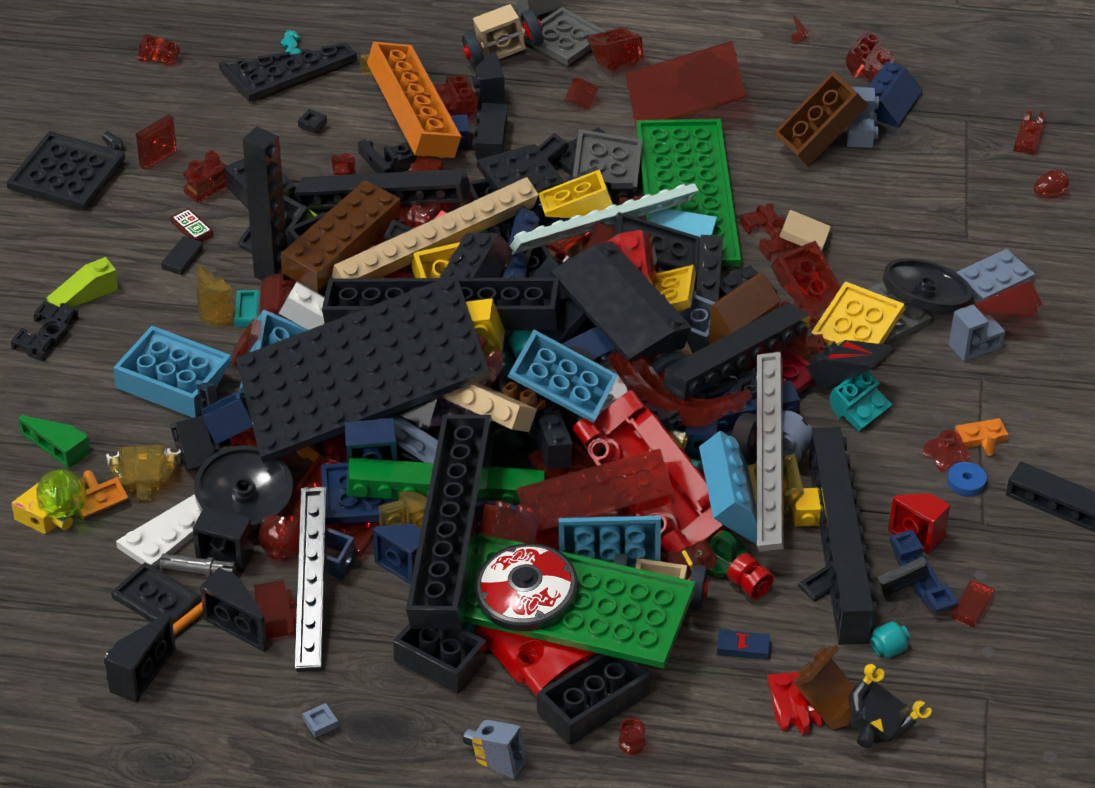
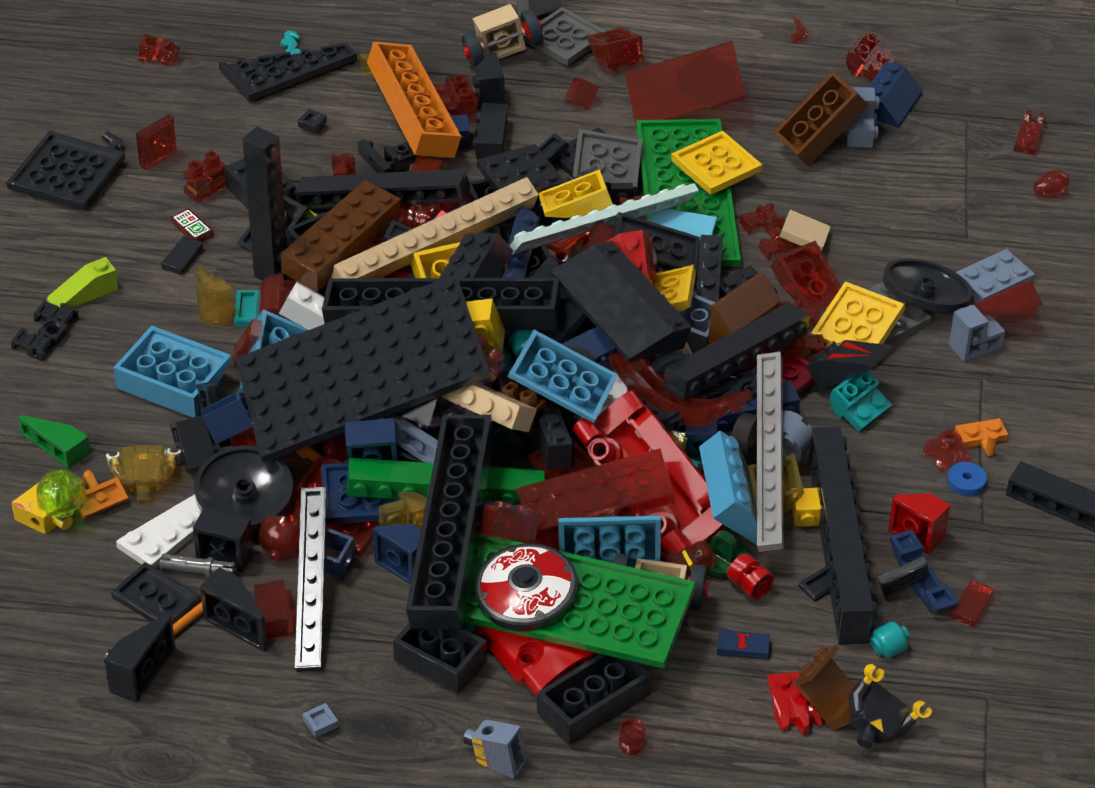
none -> yellow plate [671,131,762,195]

